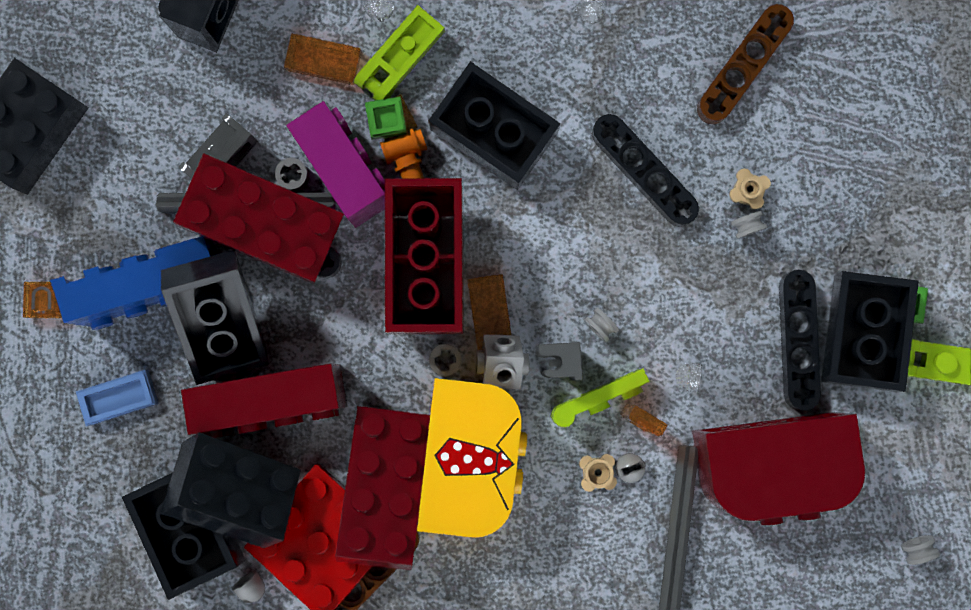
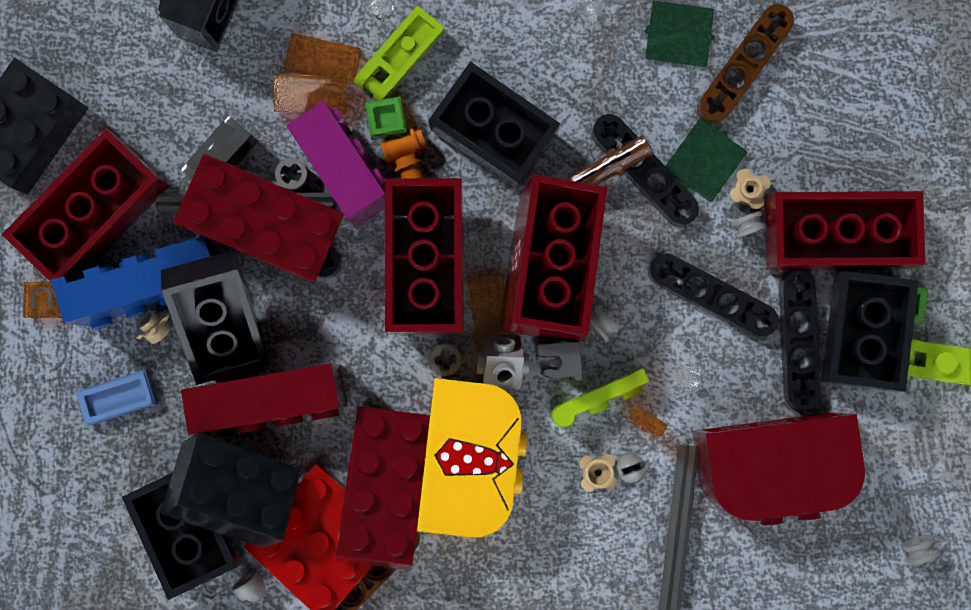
none -> dark red brick [1,128,170,281]
none -> tan plate [134,309,172,344]
none -> clear orange tile [273,73,347,115]
none -> dark red brick [502,174,607,342]
none -> reddish brown pin [564,134,654,185]
none -> clear green piece [645,0,714,67]
none -> black beam [647,253,779,337]
none -> clear green piece [666,118,748,203]
none -> dark red brick [765,191,926,270]

